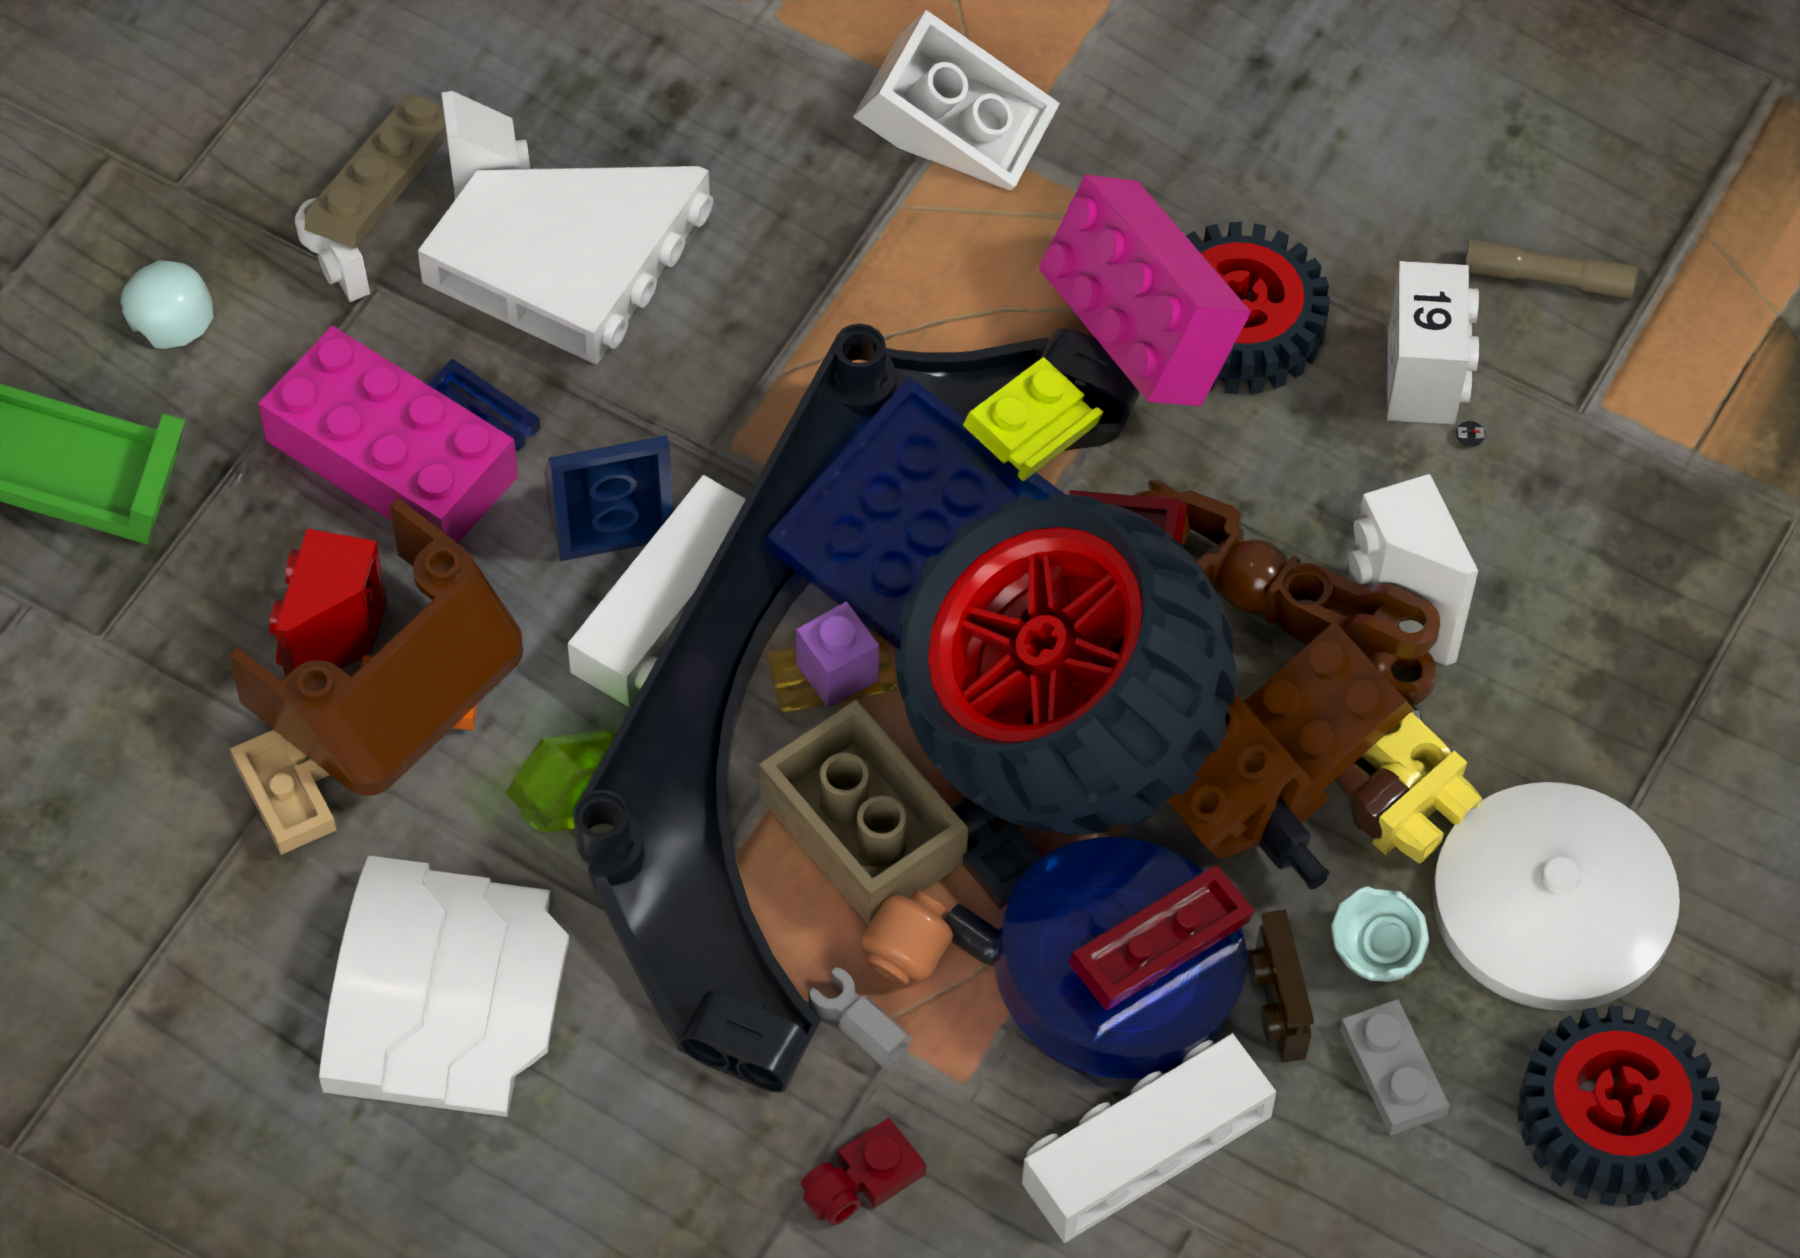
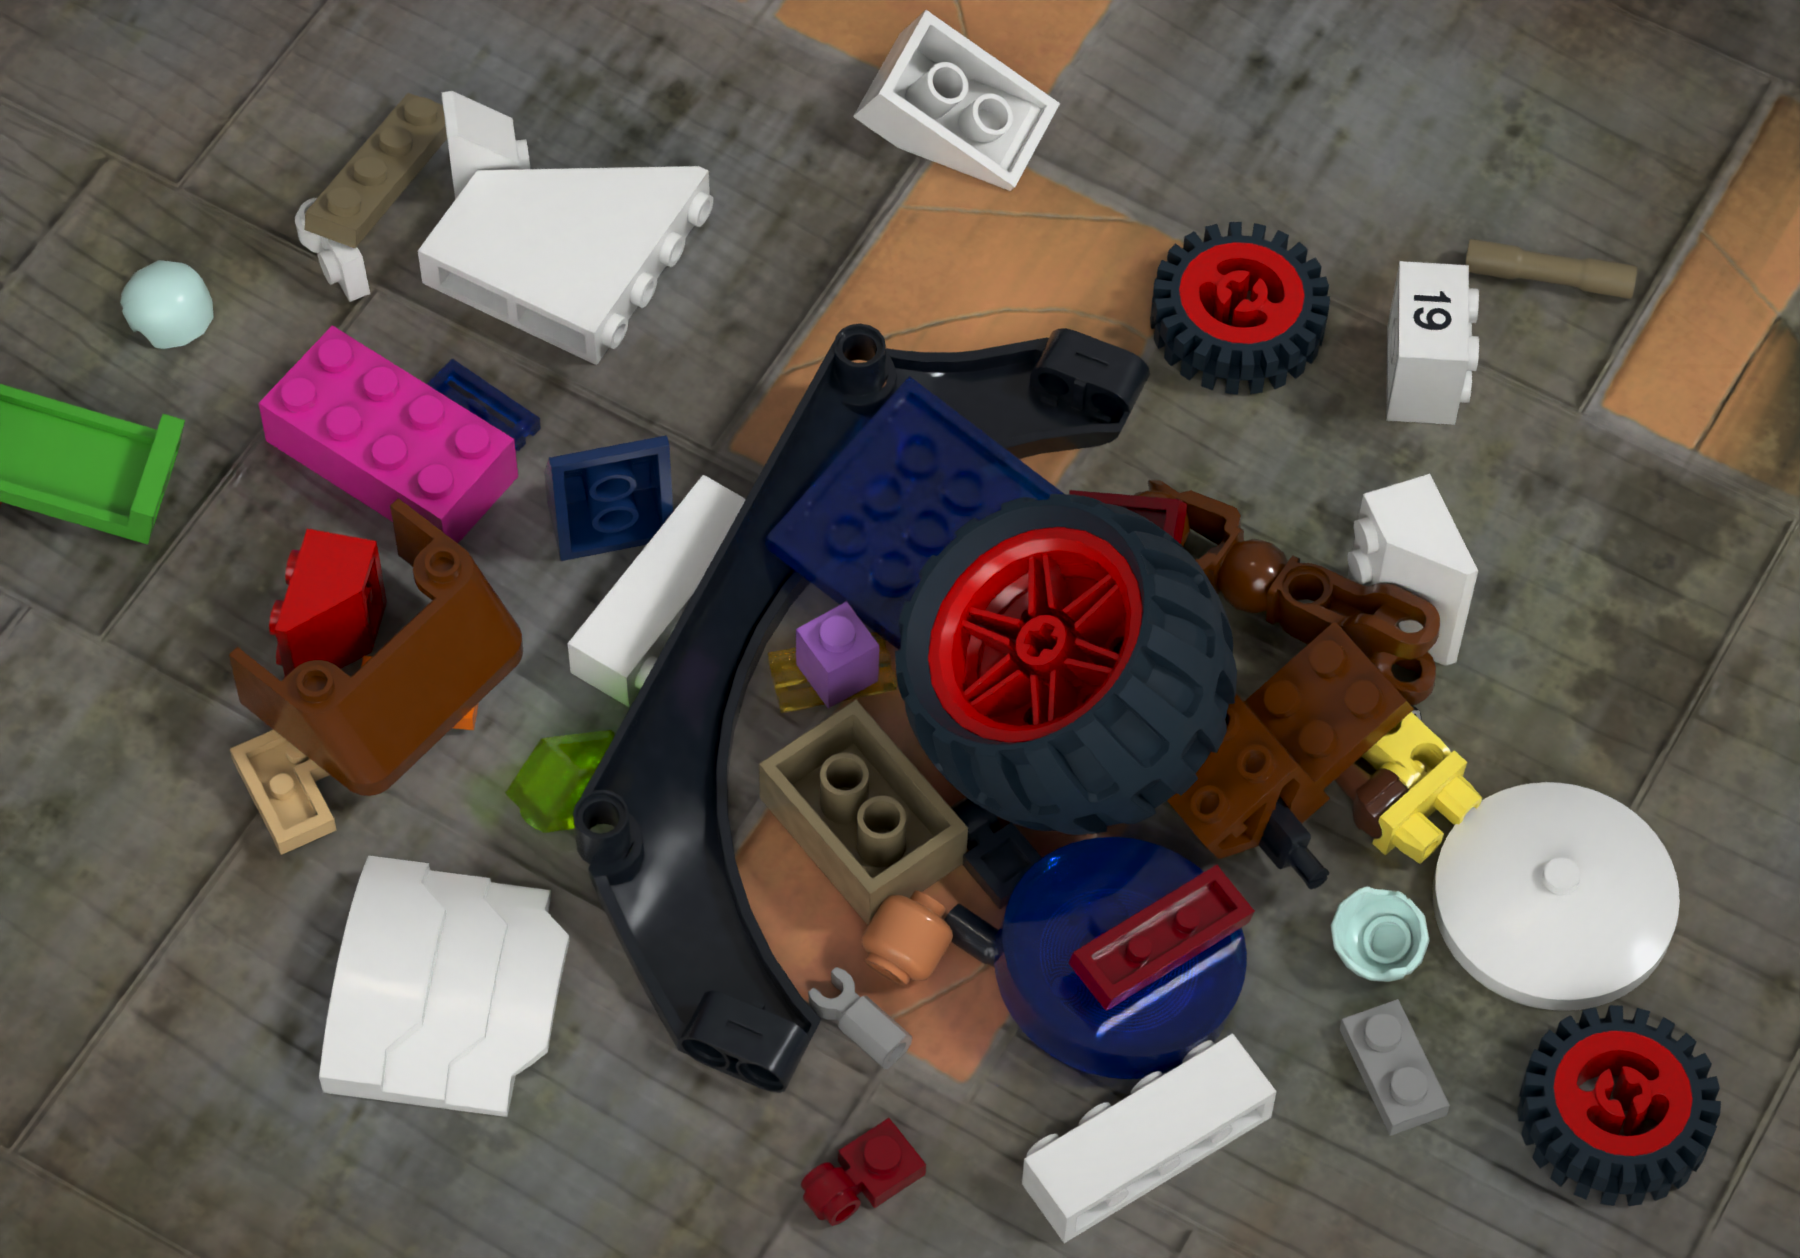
neon yellow plate [963,357,1103,481] -> none
dark pink brick [1039,174,1251,406] -> none
dark brown plate [1247,909,1314,1063] -> none
black piece [1456,421,1485,447] -> none

